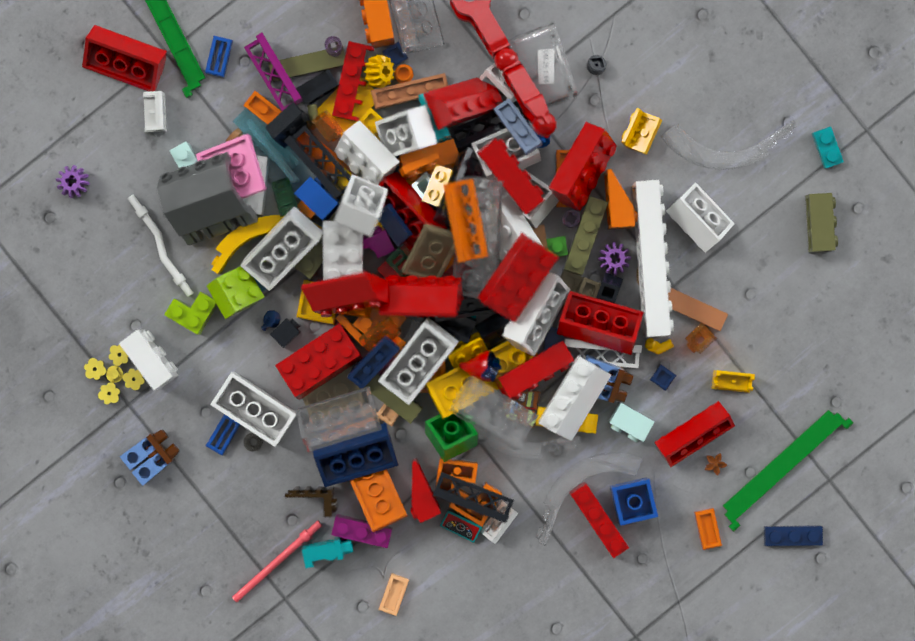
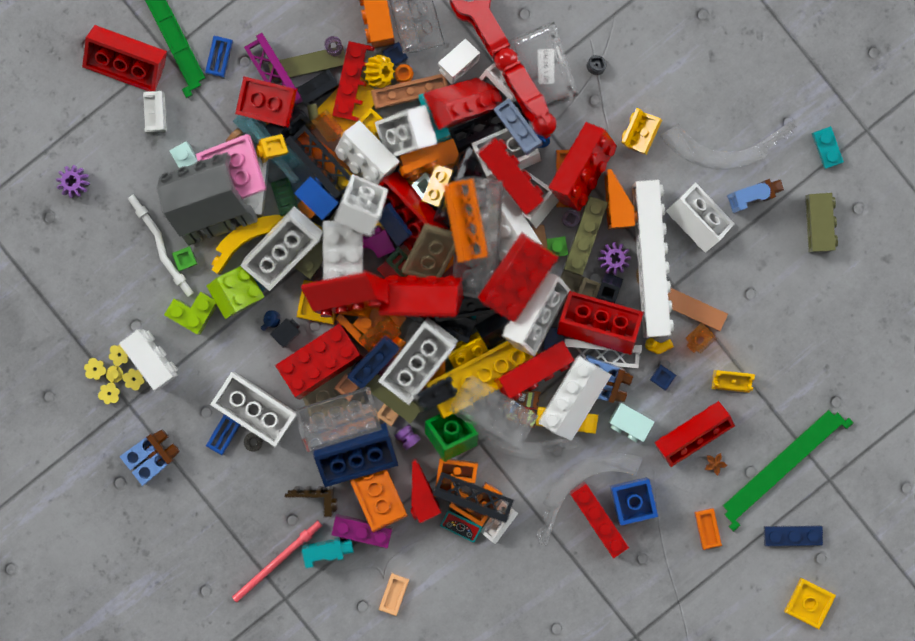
hat [459,351,502,382] -> none
none -> bright green plate [172,246,198,271]
none -> red plate [235,76,297,127]
none -> yellow bracket [256,134,288,163]
none -> nougat tile [334,373,359,400]
none -> medium lavender wheel [394,424,421,451]
none -> black hinge [413,376,458,413]
none -> white hinge [438,39,480,85]
none -> medium blue hips [727,179,784,213]
none -> yellow tile [784,578,836,629]

